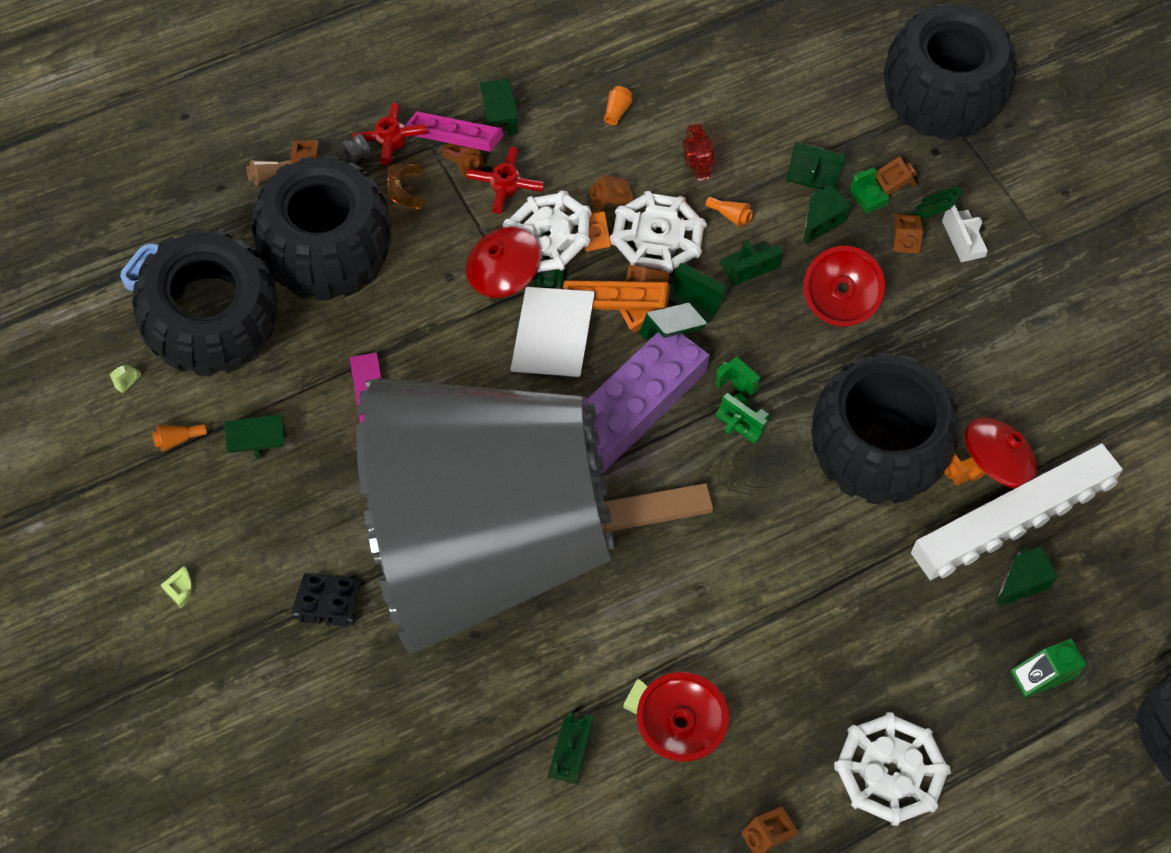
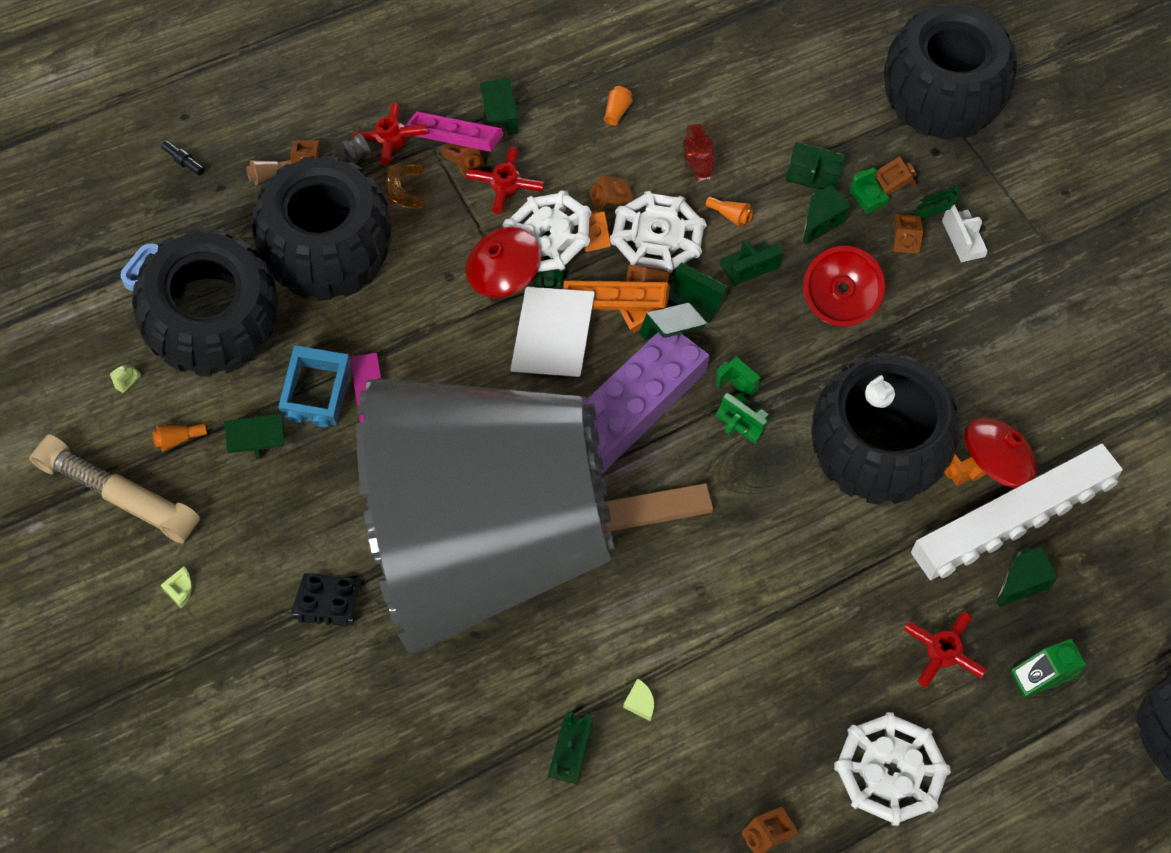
red dish [636,672,729,762] -> none
none -> tan piece [29,434,200,544]
none -> black bar [161,140,205,176]
none -> dark azure window [278,345,352,427]
none -> white plate [865,375,895,408]
none -> red bar [903,612,987,688]

